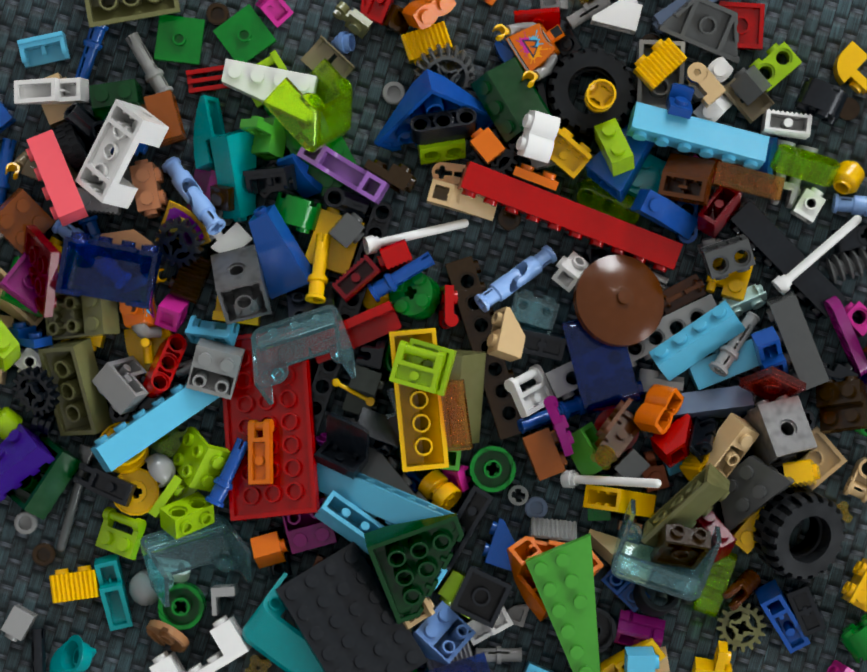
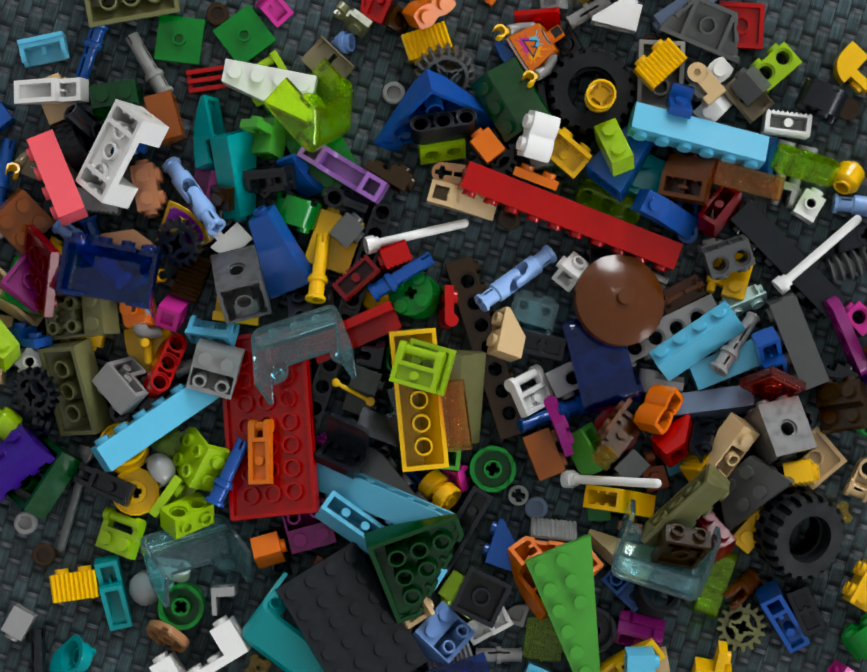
none -> clear neon green piece [523,617,562,662]

